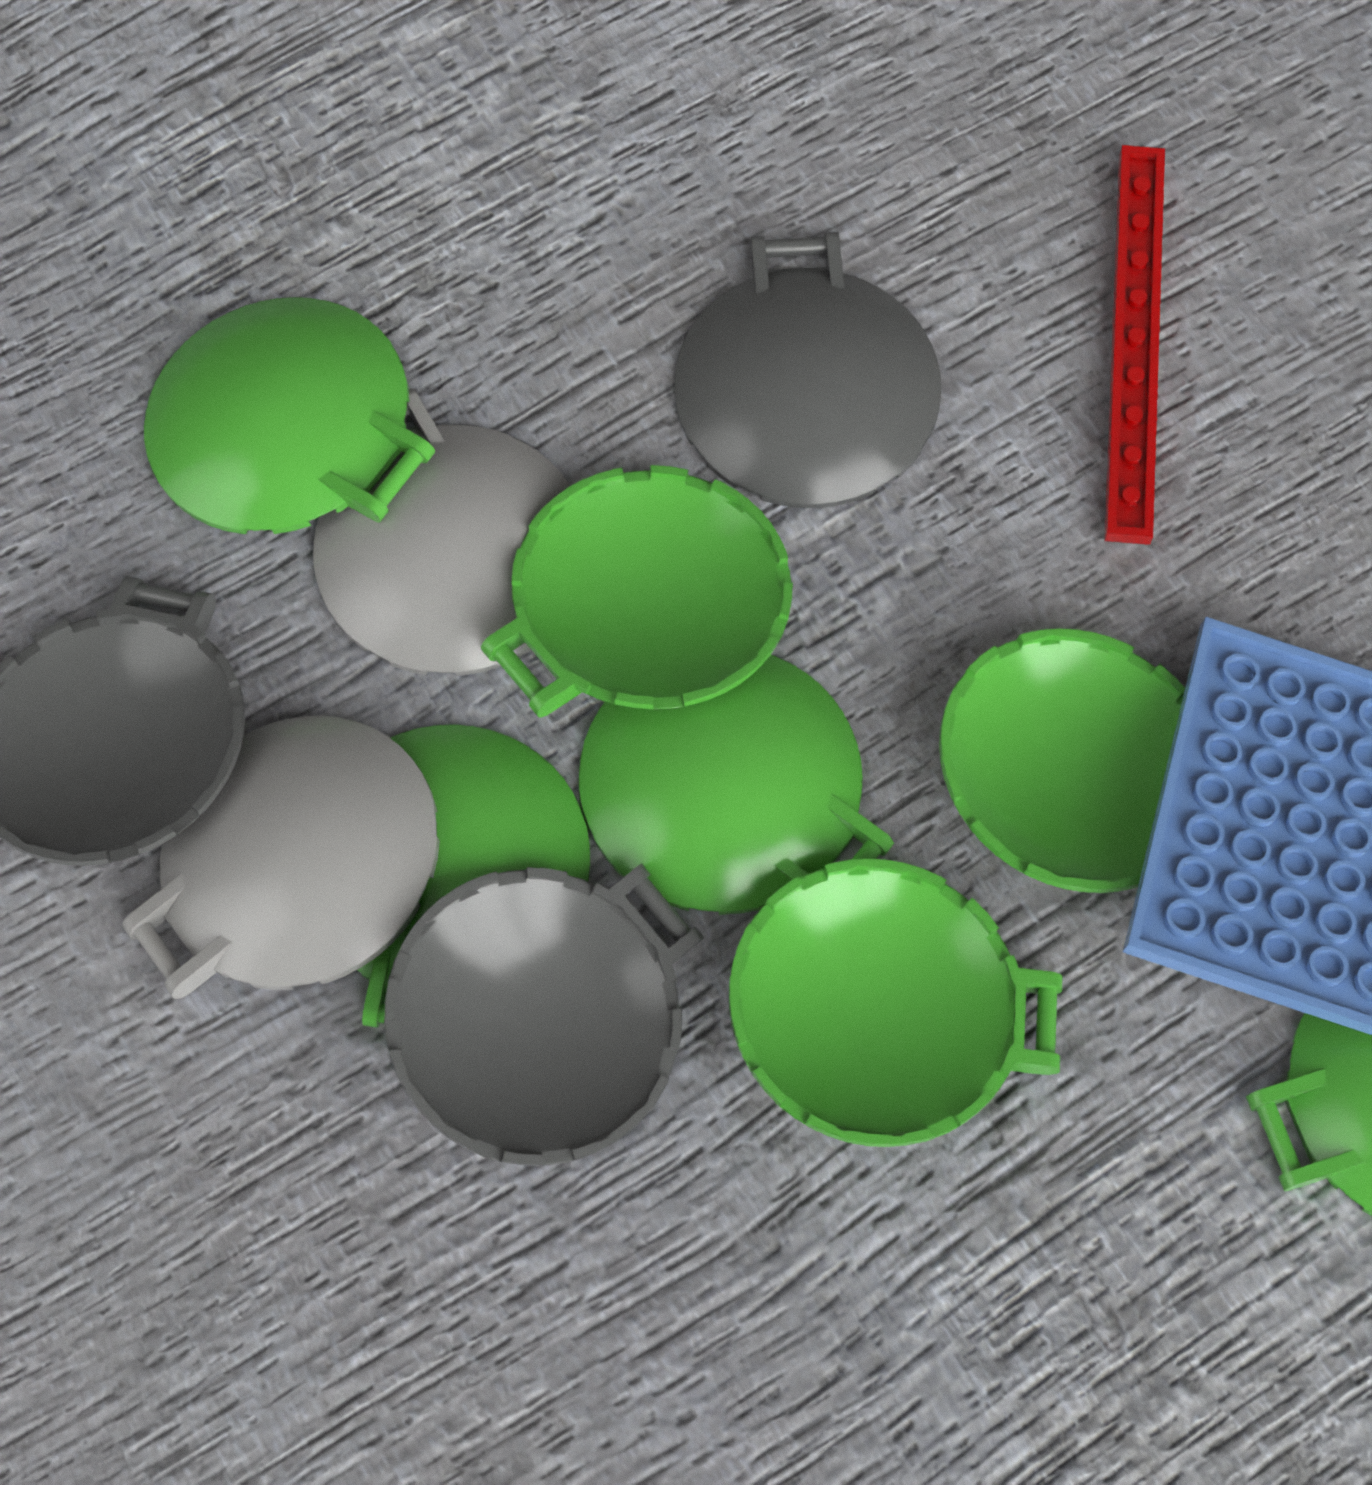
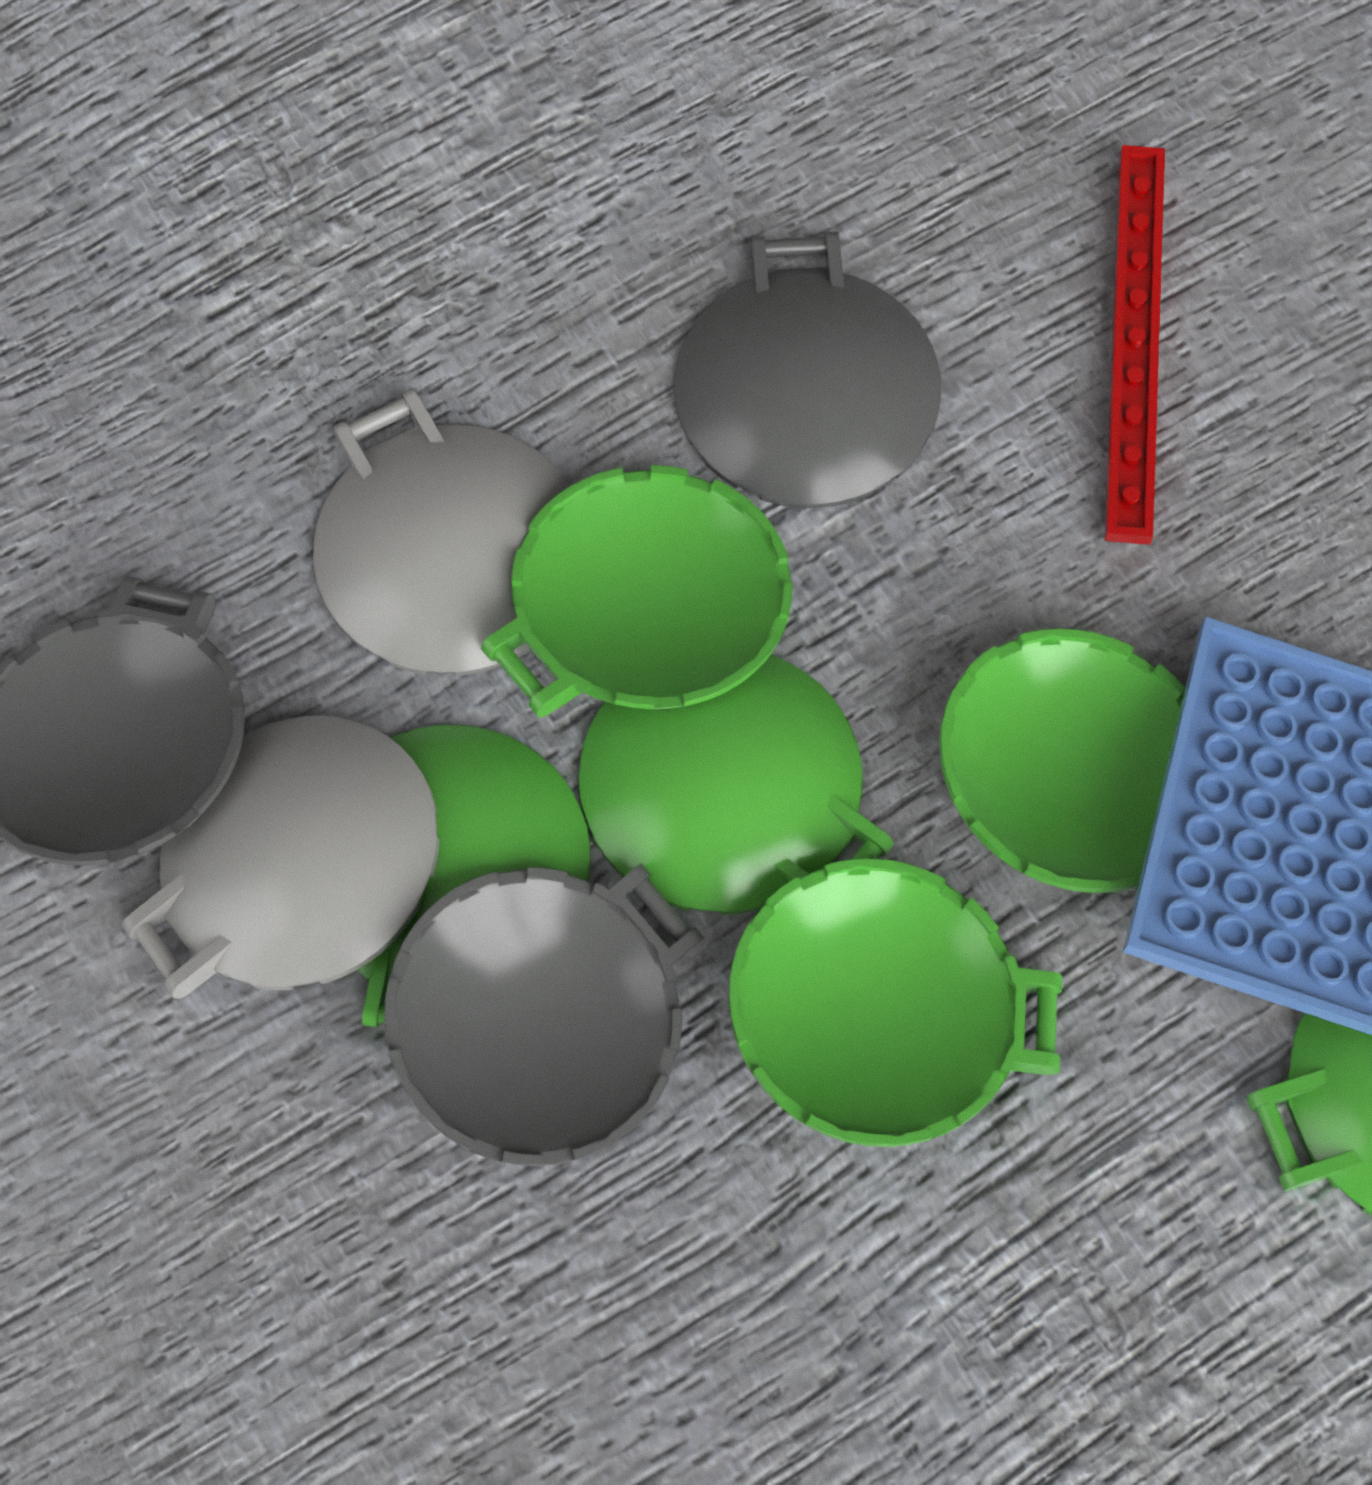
bright green dish [144,297,435,534] -> none

